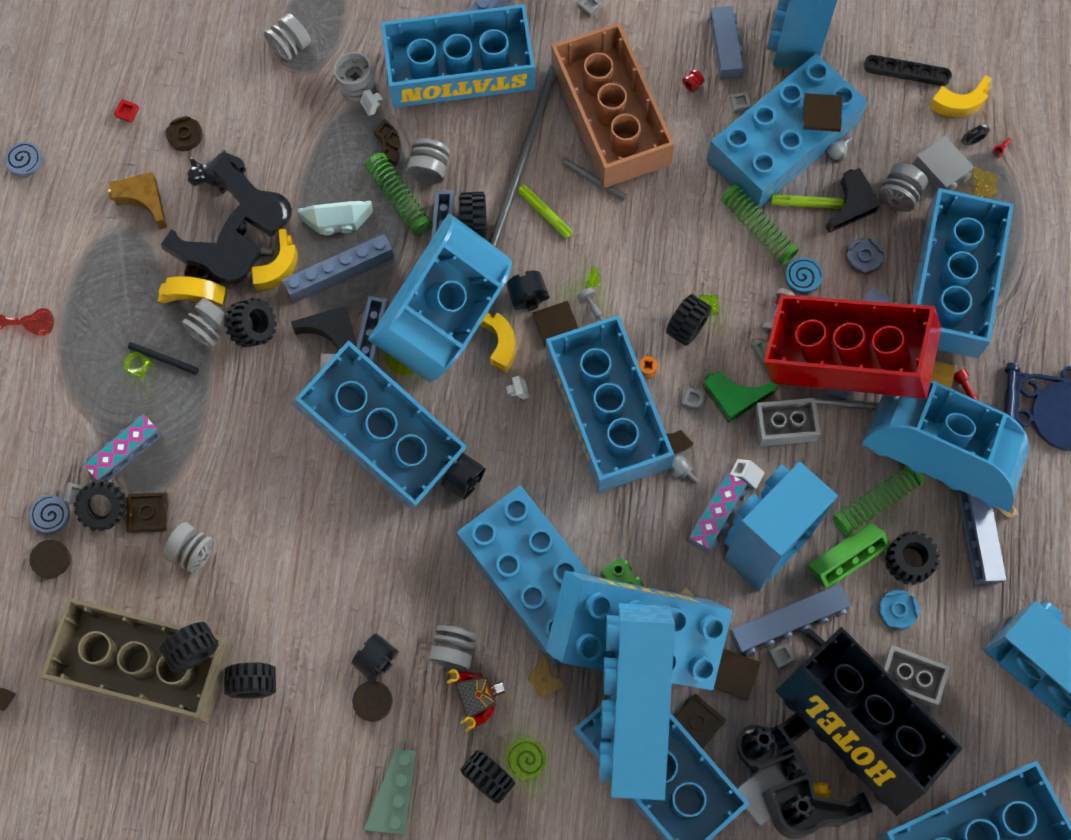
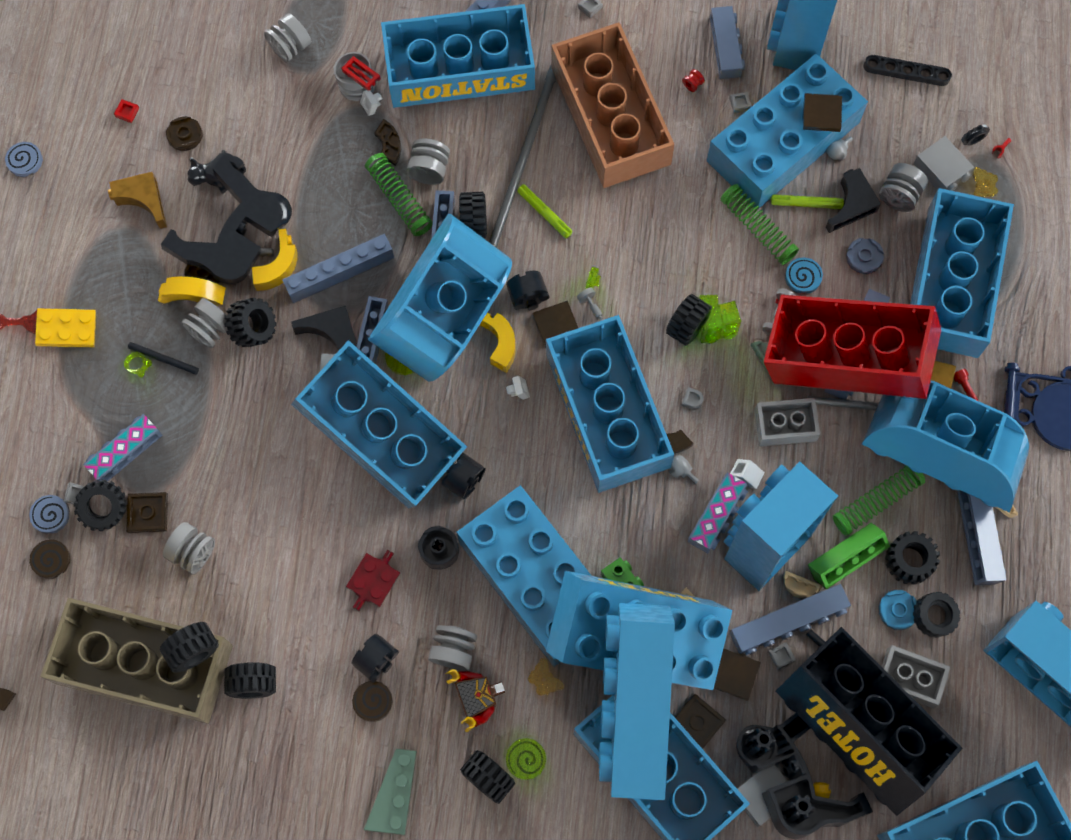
light aqua wedge [298,201,373,235] -> none
flat silver bar [563,159,628,201] -> none
orange wheel [639,356,658,379] -> none
green arch [702,371,778,423] -> none
yellow arch [929,75,992,118] -> none
none -> yellow plate [35,308,96,347]
none -> red tile [341,56,381,91]
none -> dark red plate [346,550,400,611]
none -> black brick [418,526,459,570]
none -> clear neon green slope [700,301,741,344]
none -> tan plate [784,571,823,599]
none -> black tyre [913,592,961,638]

